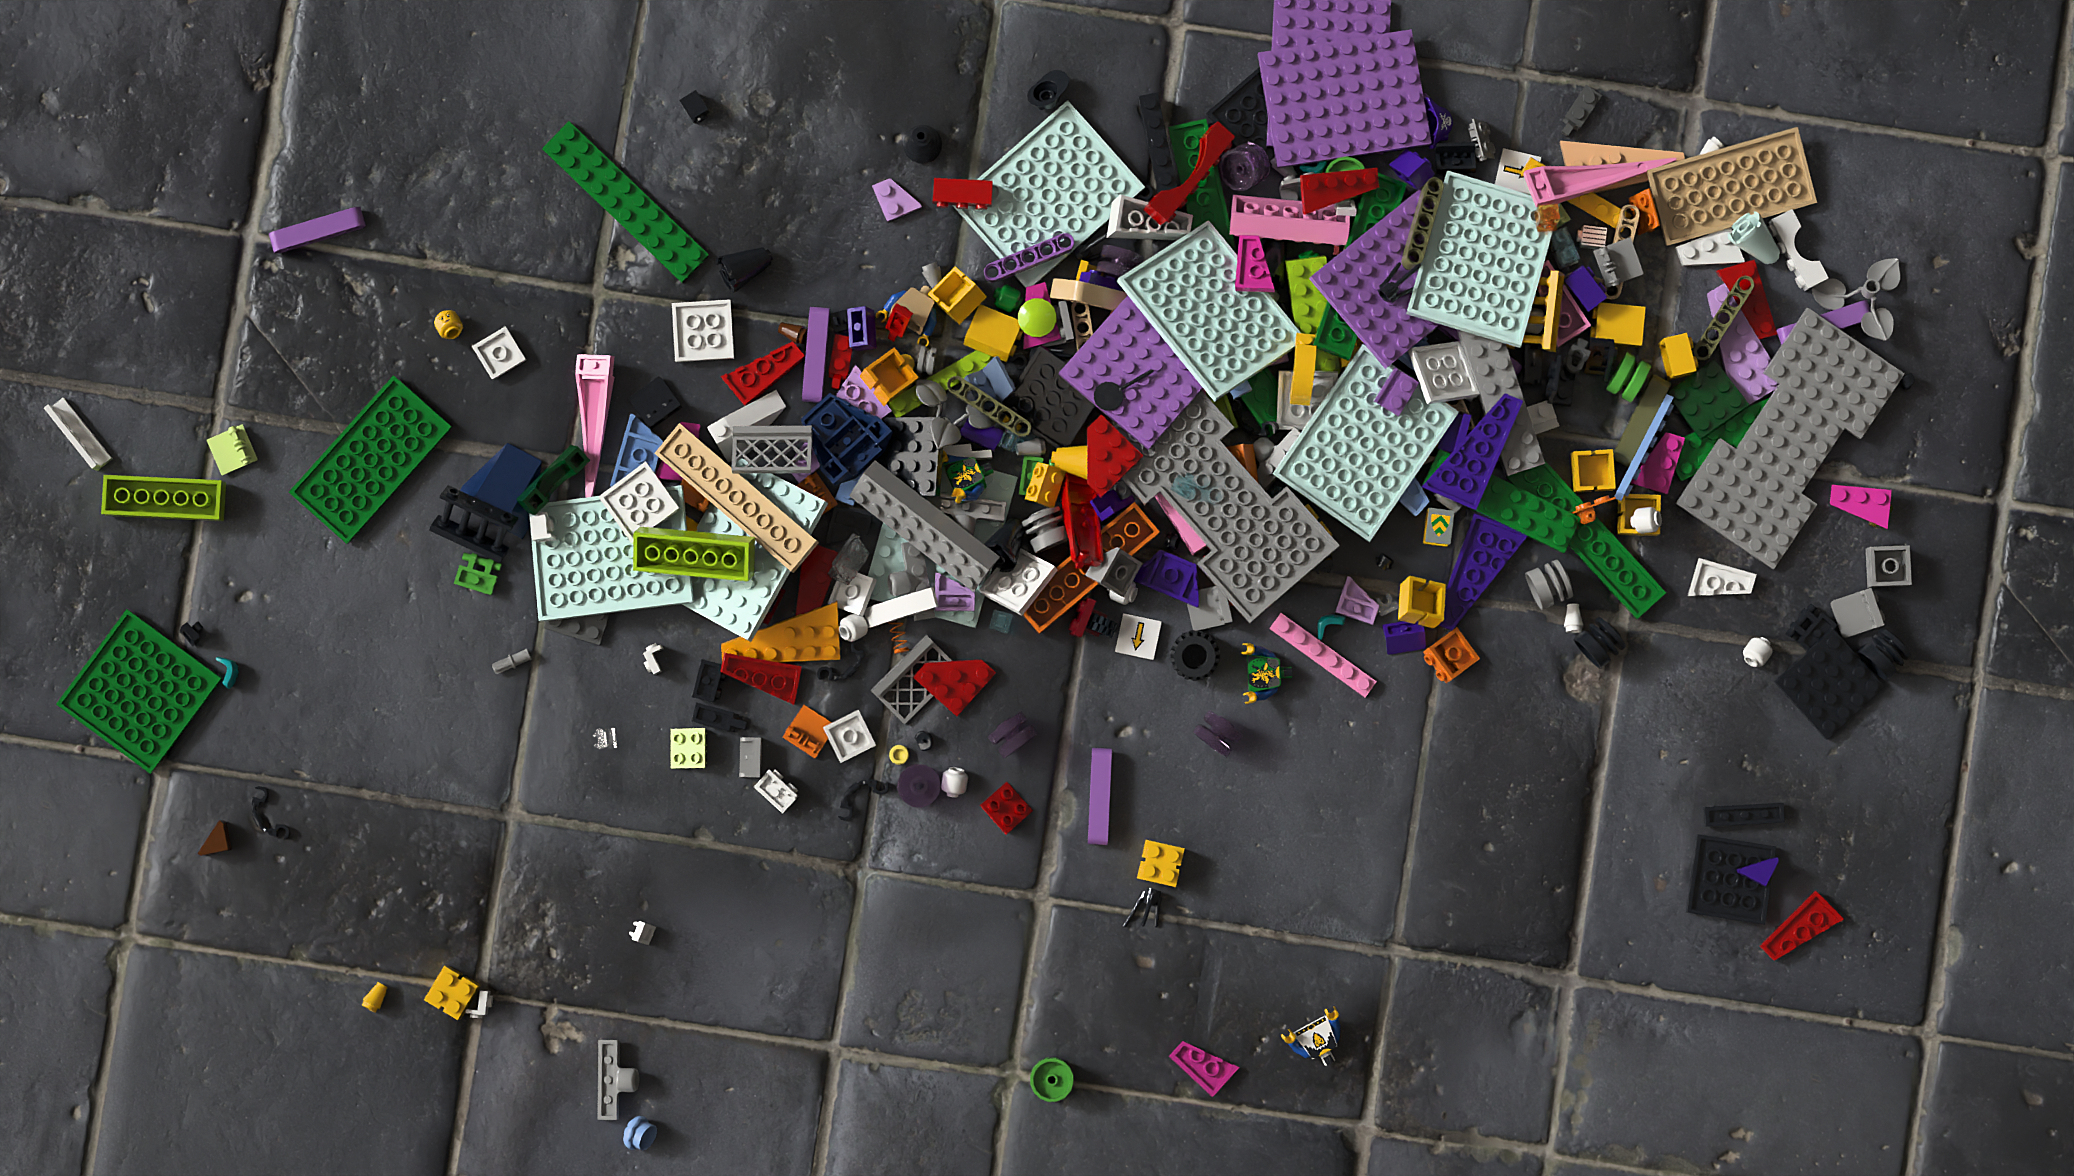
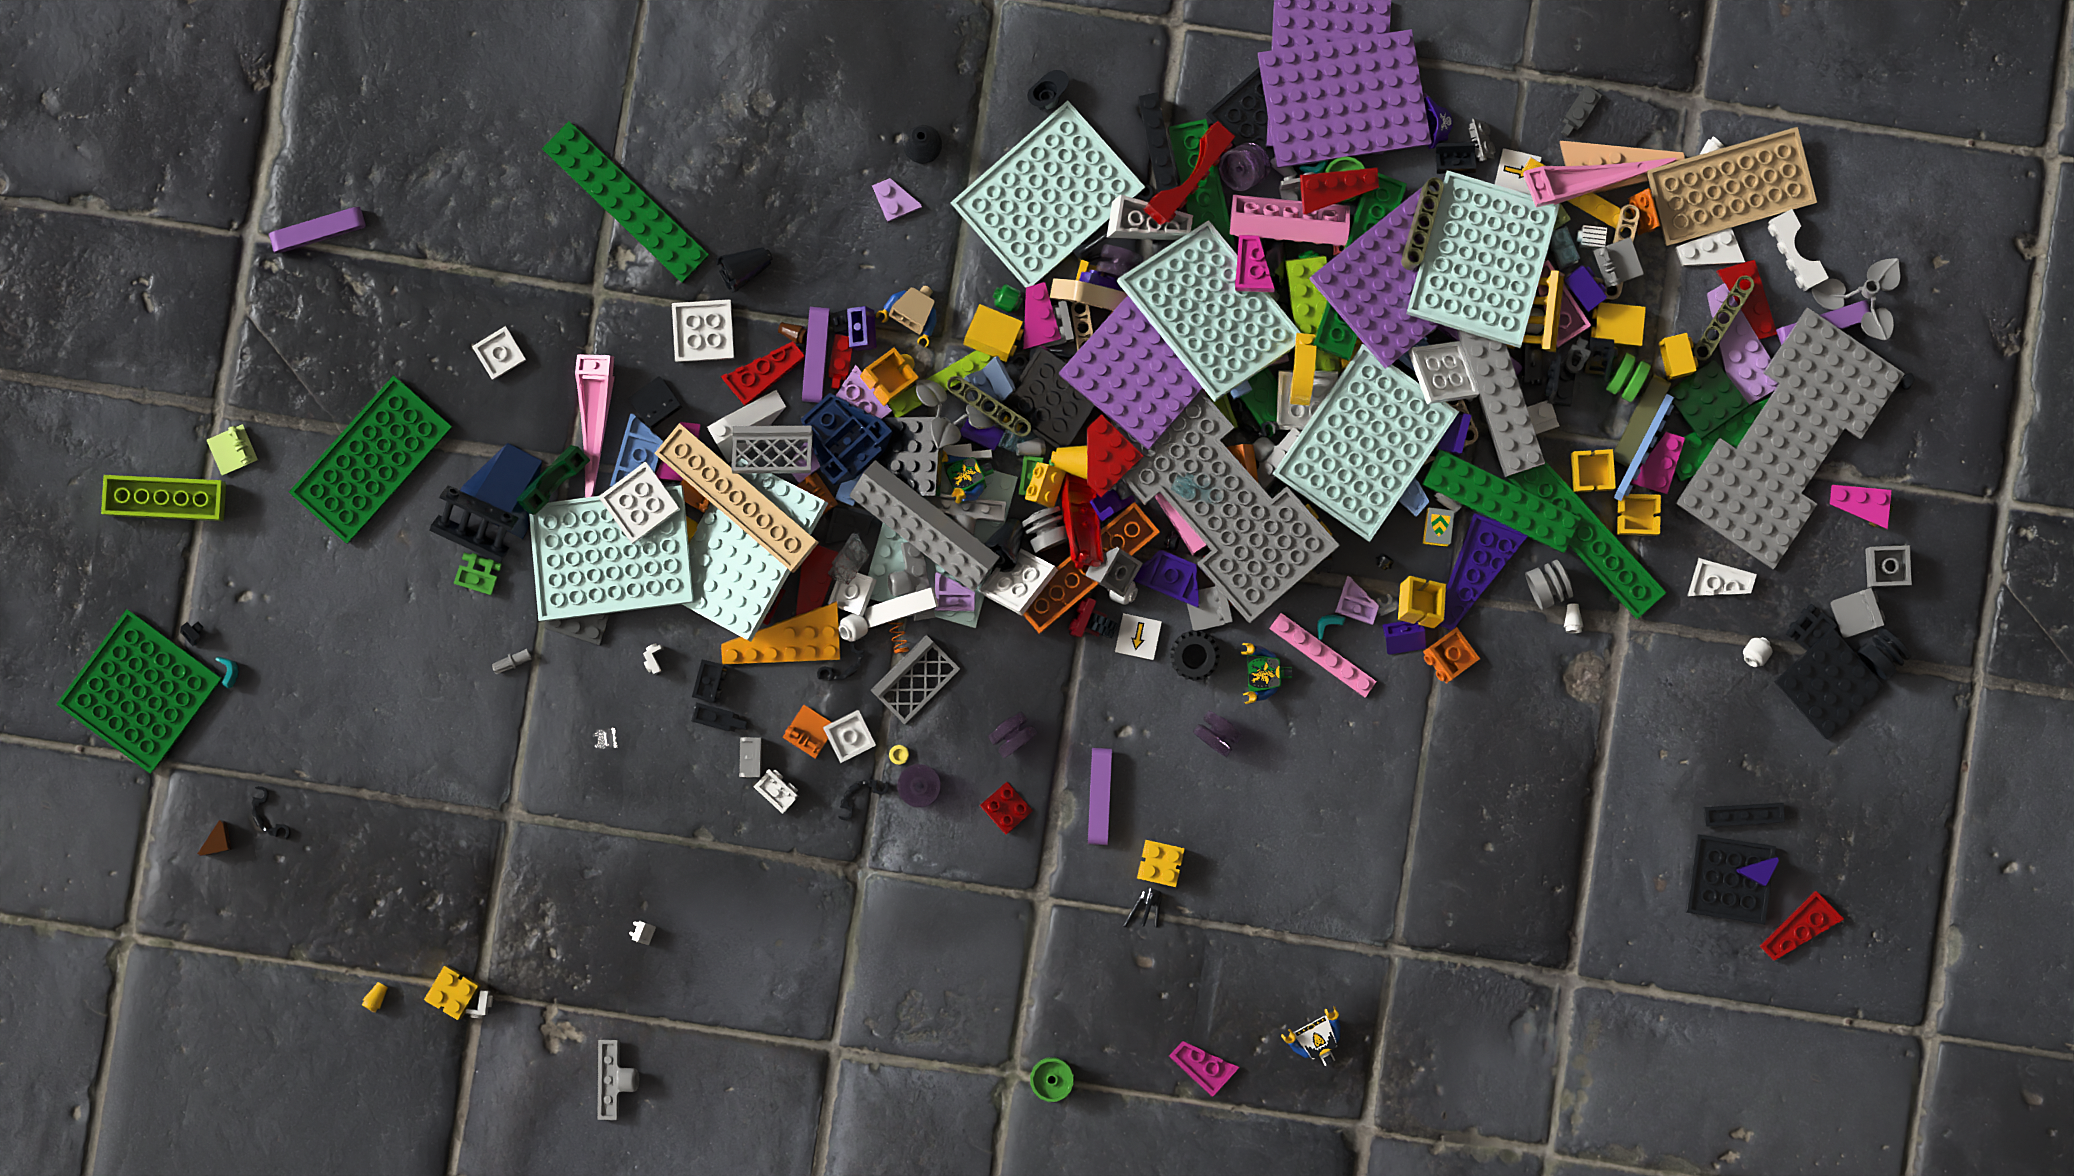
white fence [44,398,113,471] -> none
yellow head [434,310,463,339] -> none
white brick [530,512,556,543] -> none
light blue piece [623,1116,657,1150] -> none
lime brick [633,526,755,581] -> none
yellowish green hinge [671,728,707,768] -> none
black brick [679,90,710,123] -> none
red wing [720,652,802,705] -> none
red hinge [885,303,913,342] -> none
red plate [913,659,996,716] -> none
black piece [914,731,934,751] -> none
light grey wheel [917,345,937,375] -> none
light grey cone [922,262,942,289] -> none
yellow piece [928,267,987,325] -> none
red brick [933,178,993,210] -> none
white head [941,767,968,798] -> none
medium lavender beam [984,233,1074,283] -> none
clear light blue tile [989,610,1013,634] -> none
lime dish [1018,298,1057,337] -> none
black piece [1094,369,1154,411] -> none
white tile [1334,200,1357,216] -> none
medium lavender plate [1374,367,1419,416] -> none
black plant [1378,262,1421,303] -> none
dark purple brick [1389,149,1435,190] -> none
dark purple wing [1422,393,1523,510] -> none
clear orange brick [1534,204,1560,232] -> none
orange hinge [1572,495,1616,524] -> none
black wheel [1573,617,1626,669] -> none
white head [1631,507,1662,534] -> none
light aqua cone [1728,212,1780,264] -> none

